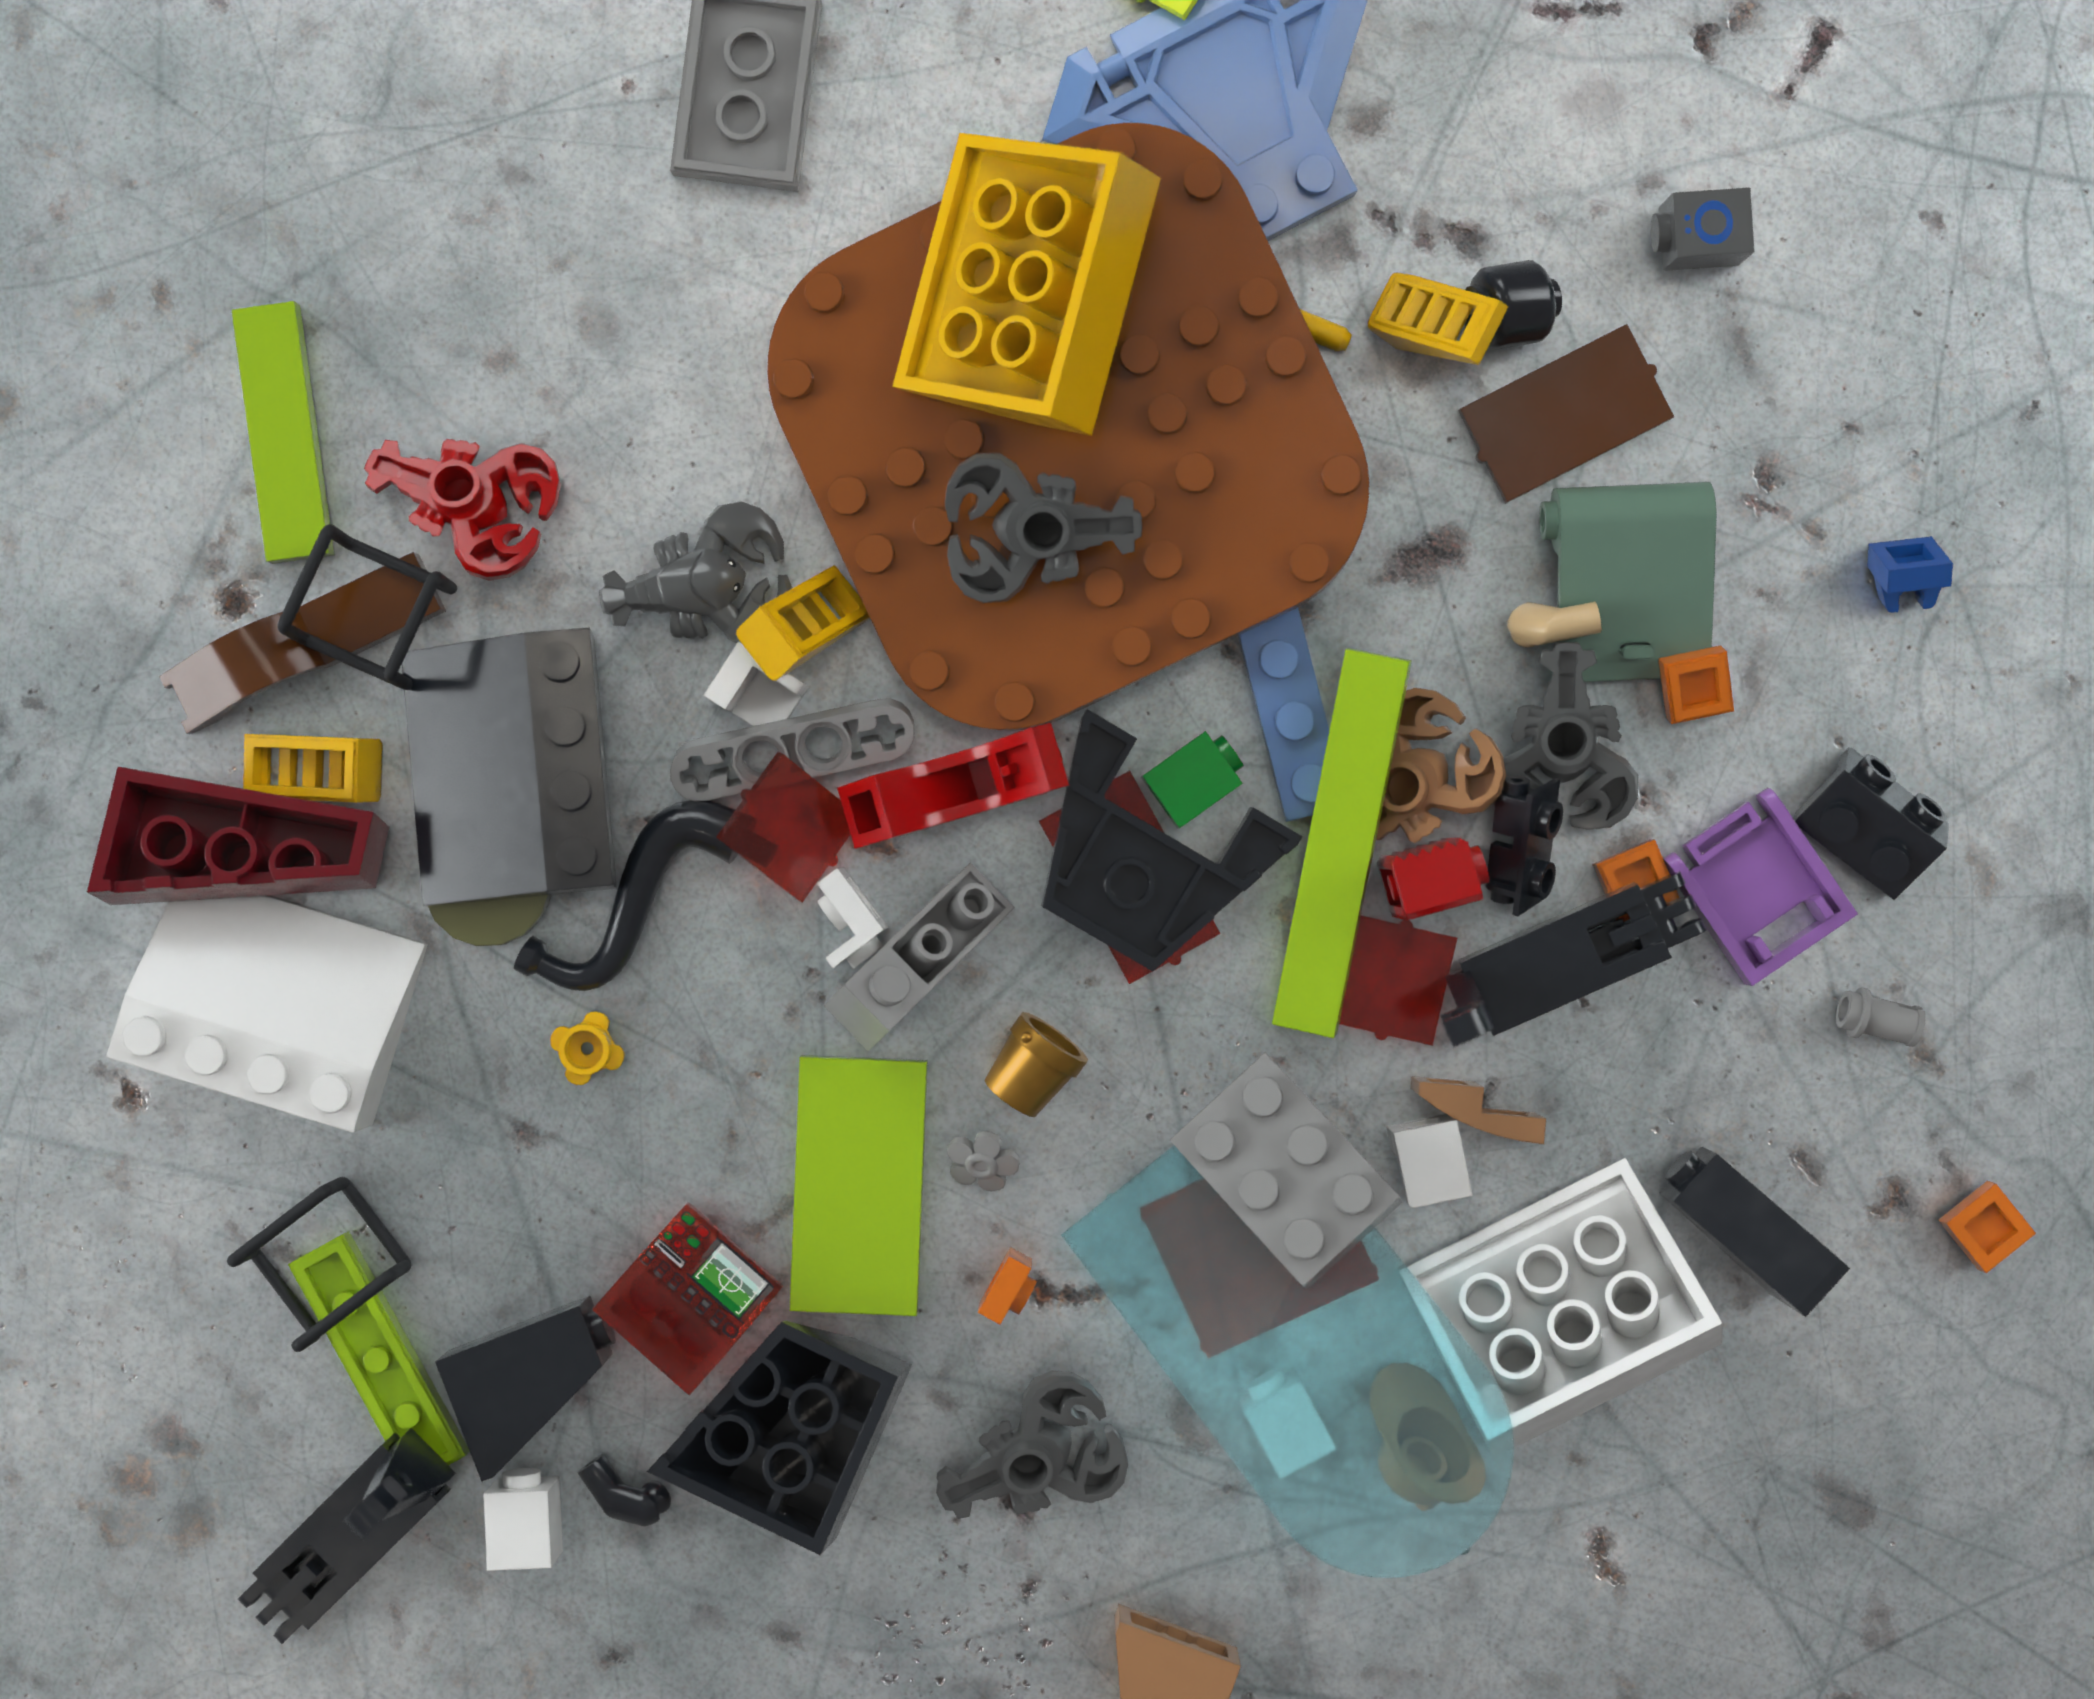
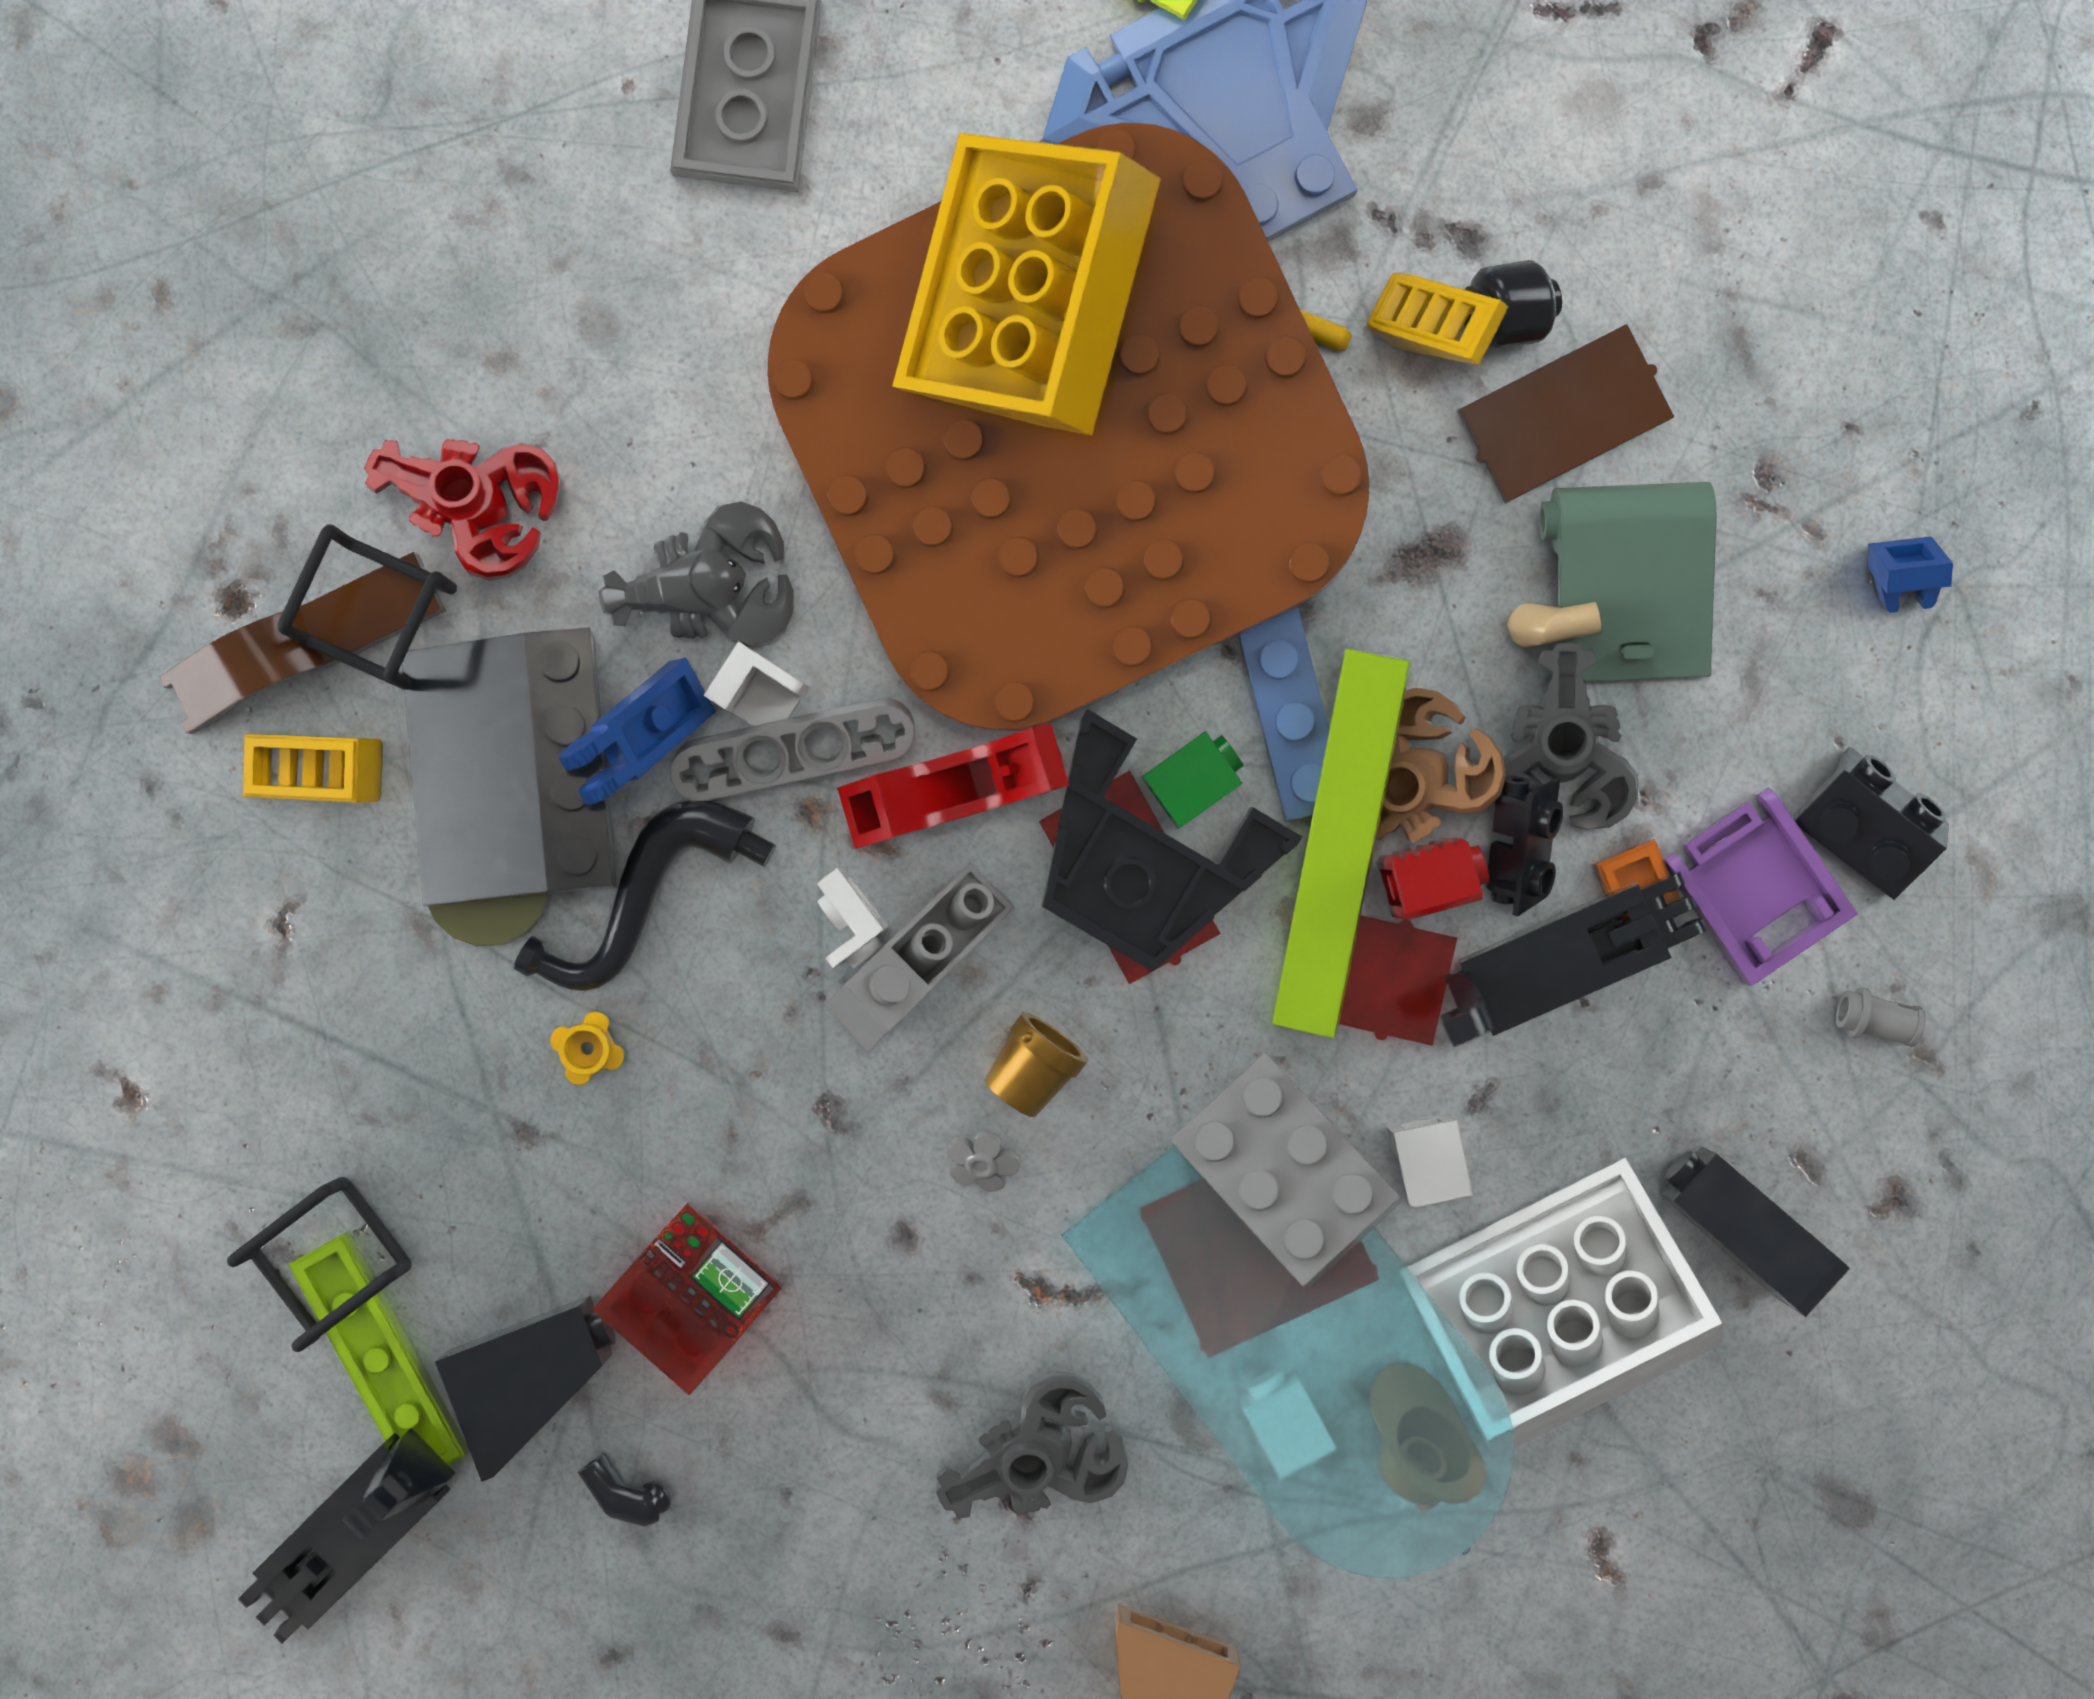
dark red wedge [87,766,390,905] -> none
white slope [106,895,428,1133] -> none
lime tile [231,301,335,564] -> none
white brick [483,1467,563,1571] -> none
black wedge [647,1320,912,1555] -> none
clear red piece [716,752,851,903] -> none
yellow slope [736,565,870,681] -> none
lime tile [789,1055,928,1316] -> none
dark grey animal [945,452,1142,603] -> none
orange plate [978,1247,1037,1325] -> none
medium nougat slope [1410,1076,1546,1144] -> none
dark grey brick [1650,187,1754,271] -> none
orange tile [1658,645,1734,724] -> none
orange plate [1938,1180,2036,1273] -> none
none -> blue hinge [558,658,716,805]

